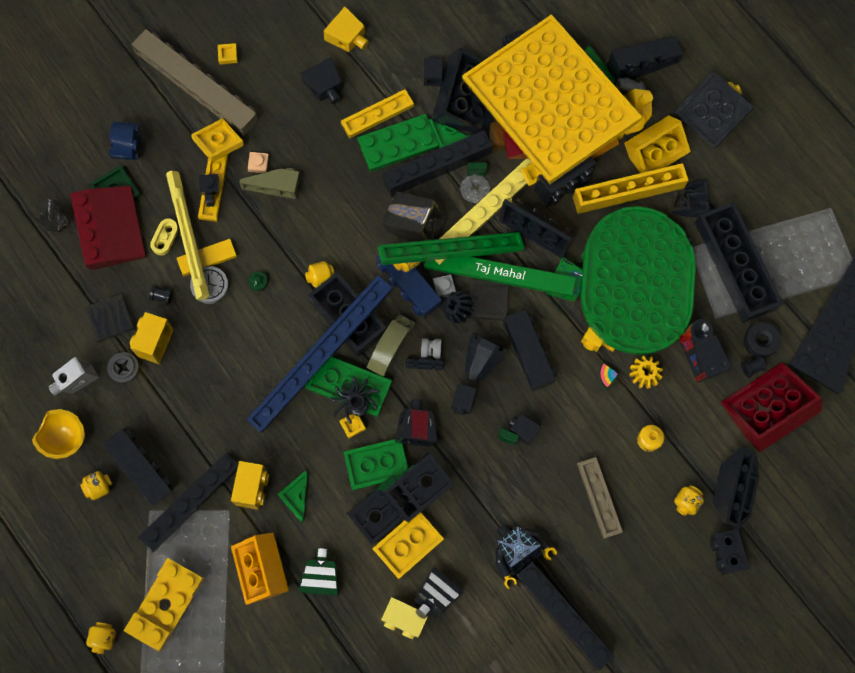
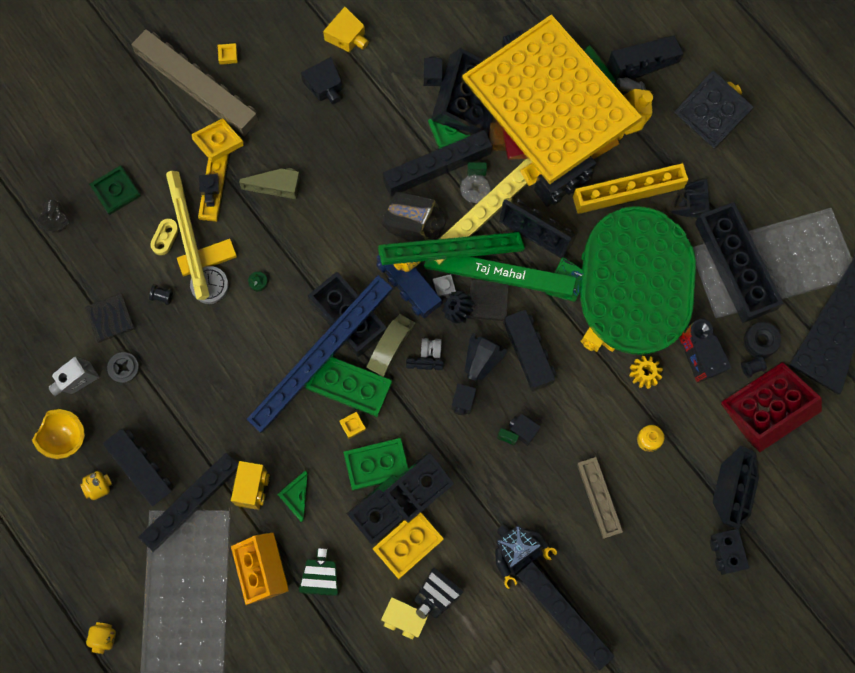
dark red slope [70,186,146,270] -> none
dark blue brick [109,121,141,160] -> none
yellow piece [124,558,205,652] -> none
yellow brick [130,312,174,364] -> none
light nougat plate [248,152,269,173] -> none
yellow head [305,261,334,288] -> none
black animal [329,377,380,424] -> none
yellow plate [341,89,414,139] -> none
green plate [357,114,439,172] -> none
torso [395,399,437,447] -> none
tile [599,363,619,390] -> none
yellow slope [624,115,691,173] -> none
yellow head [674,485,704,516] -> none

